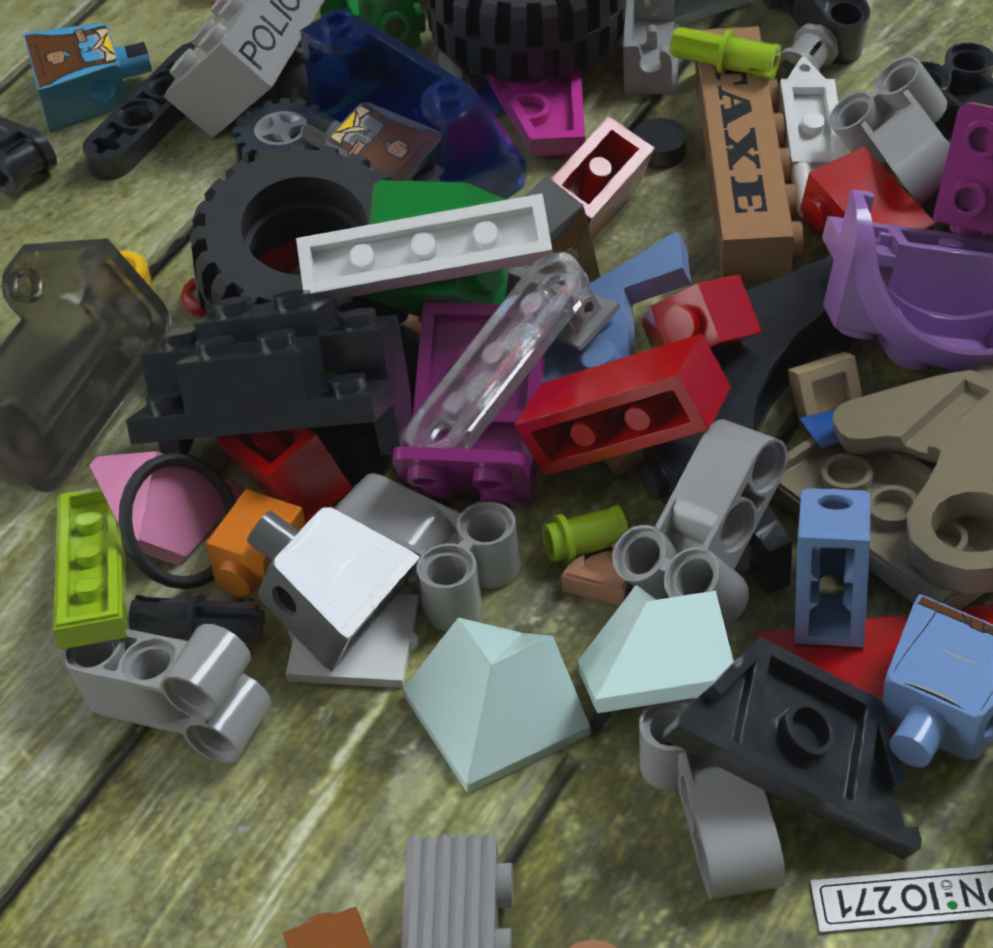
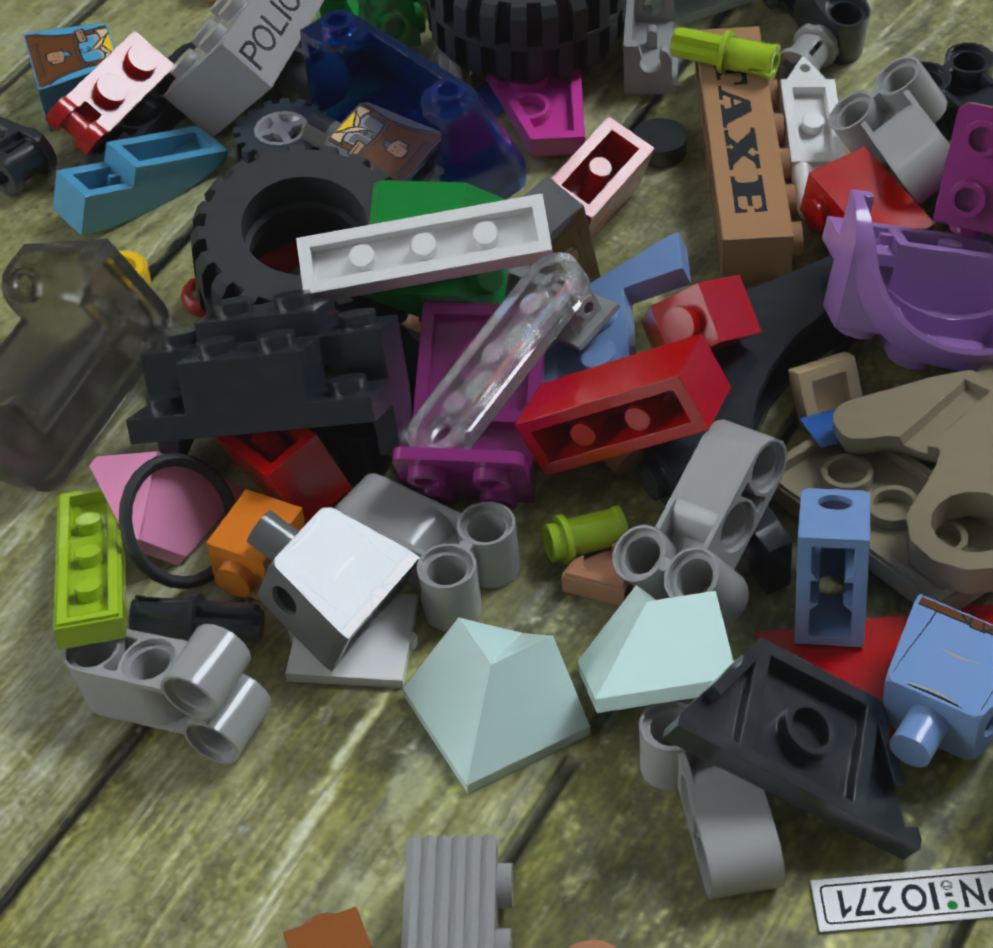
none -> plate [45,31,174,156]
none -> dark azure slope [53,126,228,236]

